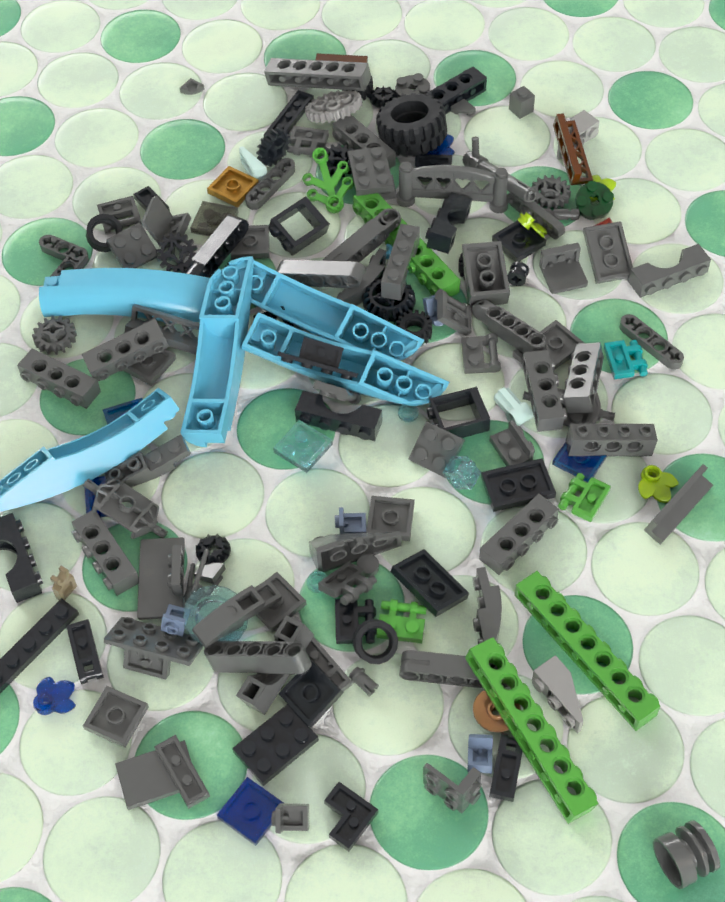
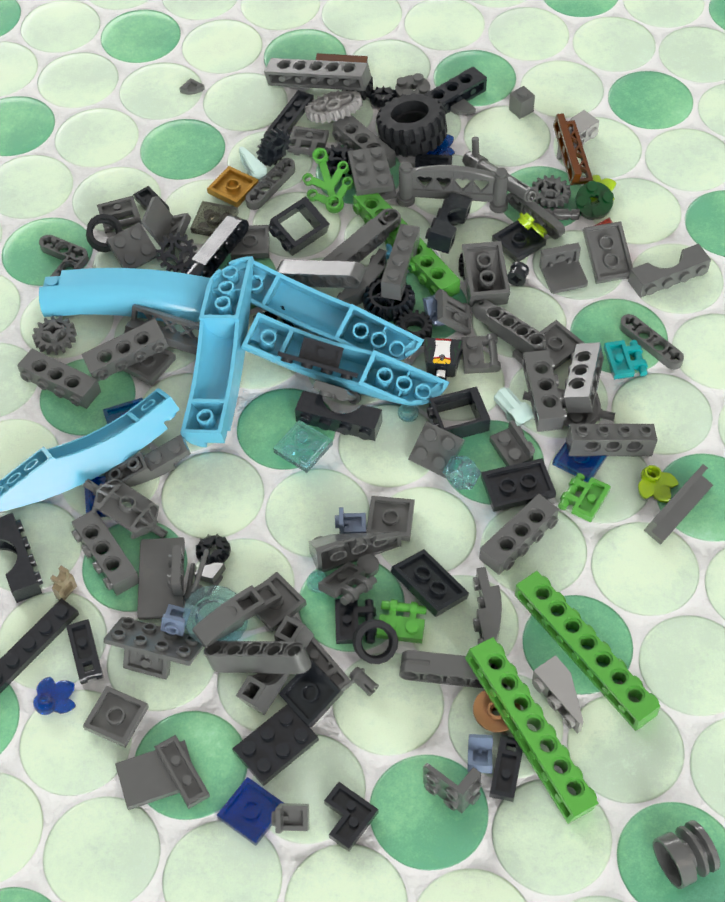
none -> torso [424,337,463,381]

